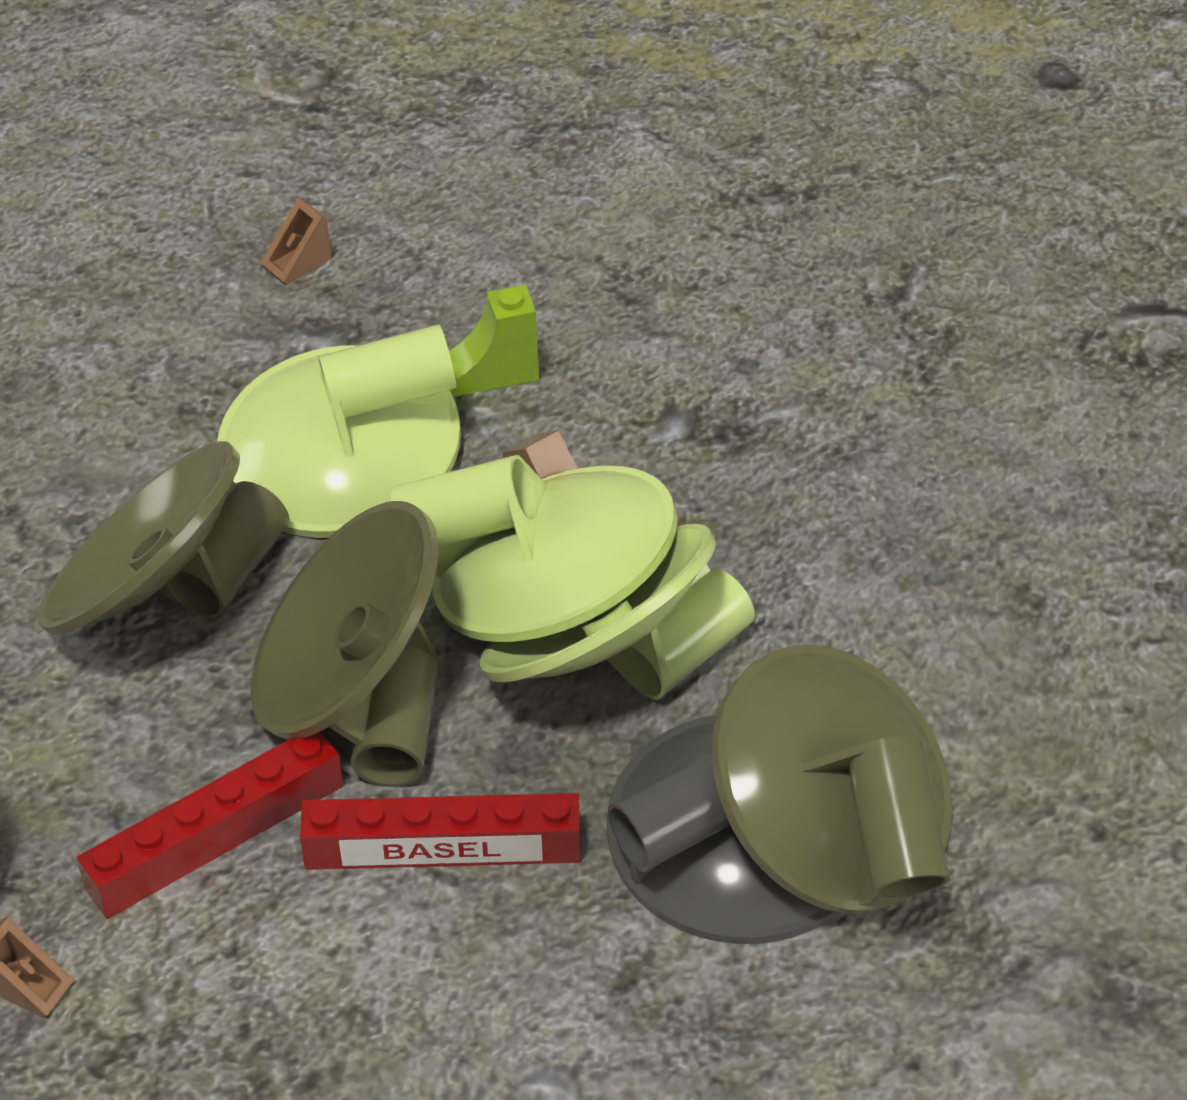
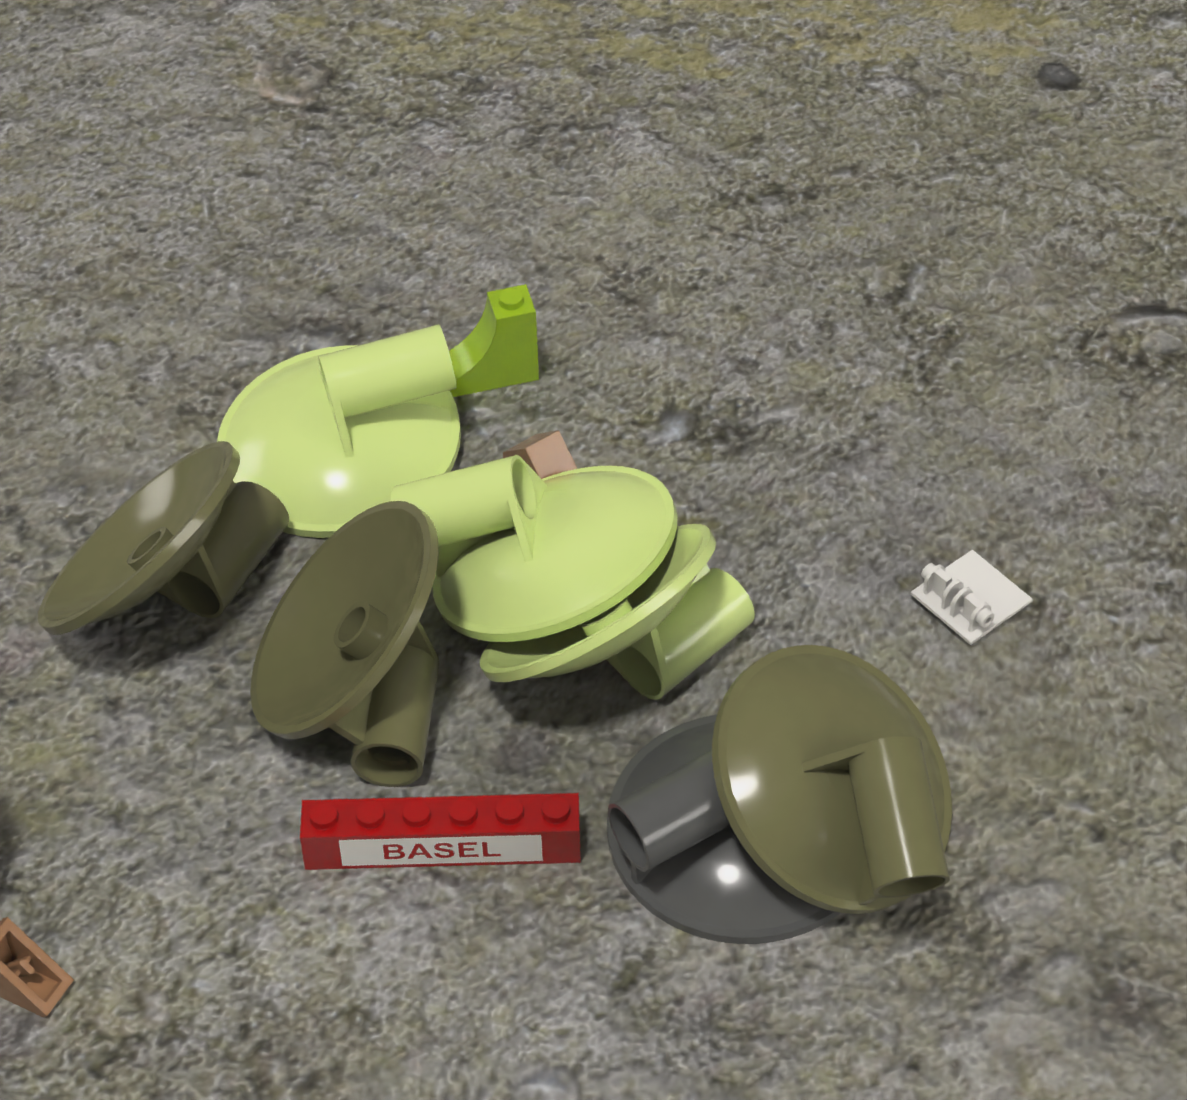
red brick [76,732,344,919] -> none
medium nougat slope [260,197,332,284] -> none
none -> white hinge [911,550,1033,645]

